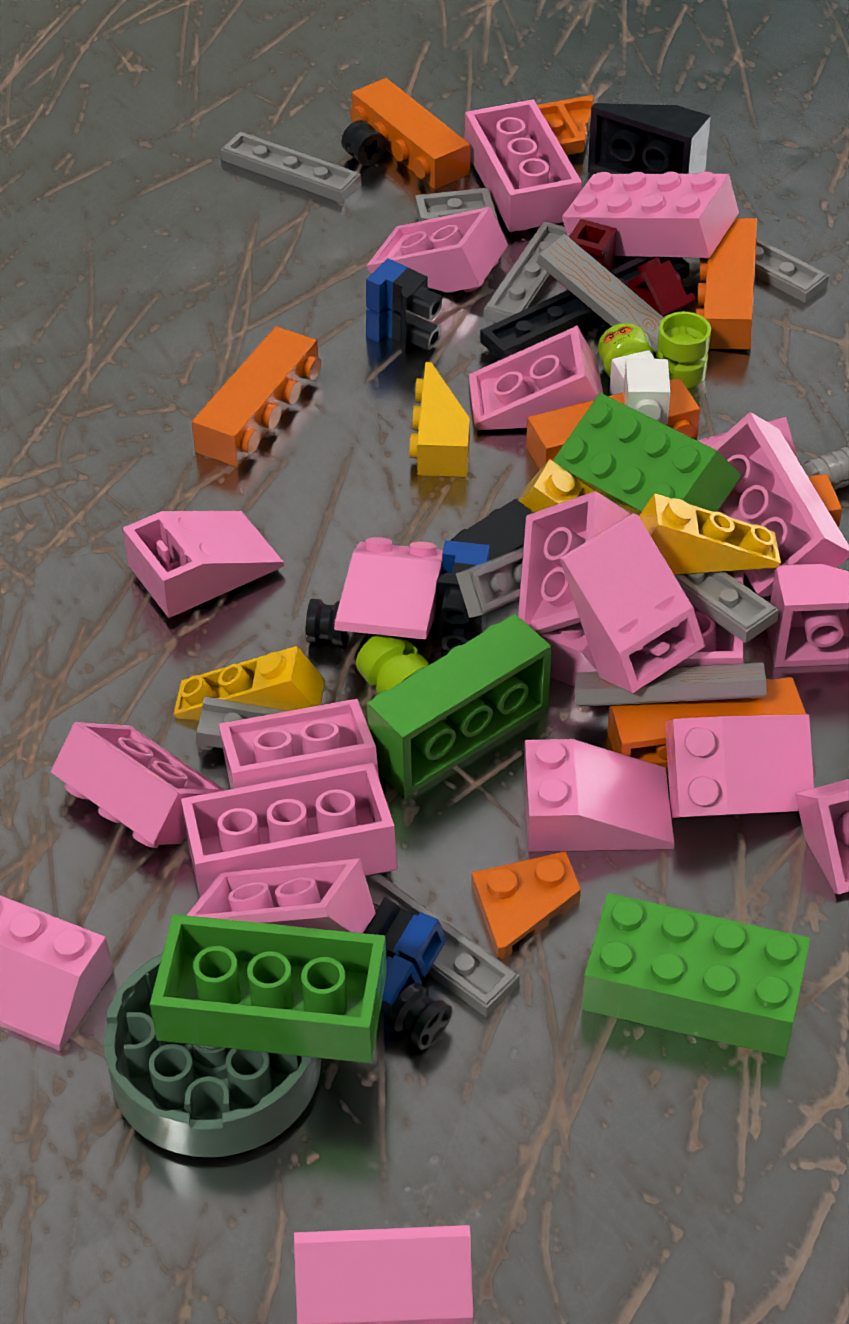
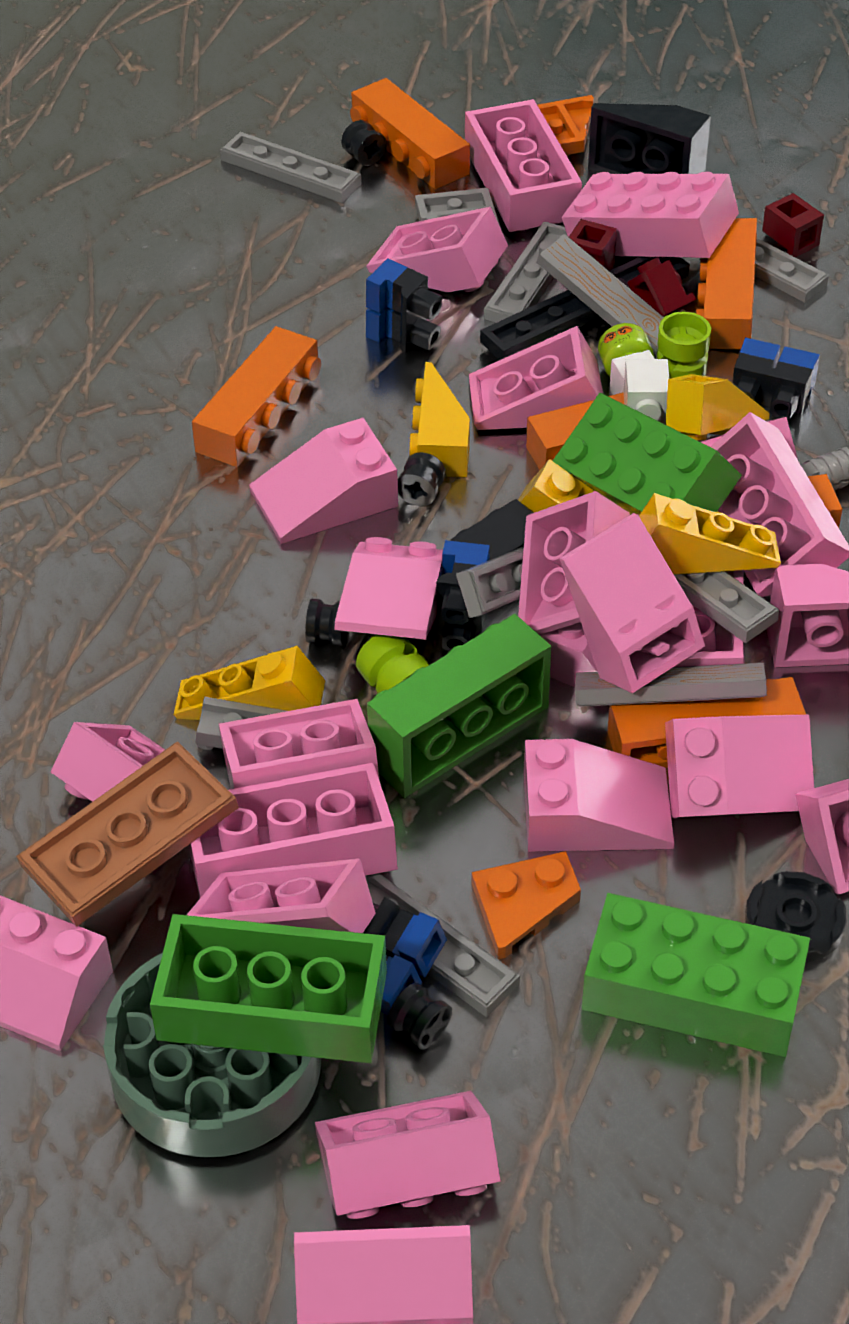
bright pink slope [122,511,284,618] -> none
none -> nougat tile [16,741,239,927]
none -> bright pink slope [249,418,398,544]
none -> bright pink slope [315,1091,501,1219]
none -> black wheel [398,452,446,506]
none -> yellow slope [666,374,770,440]
none -> black hips [732,337,820,421]
none -> black tile [745,871,847,963]
none -> dark red brick [762,193,824,258]

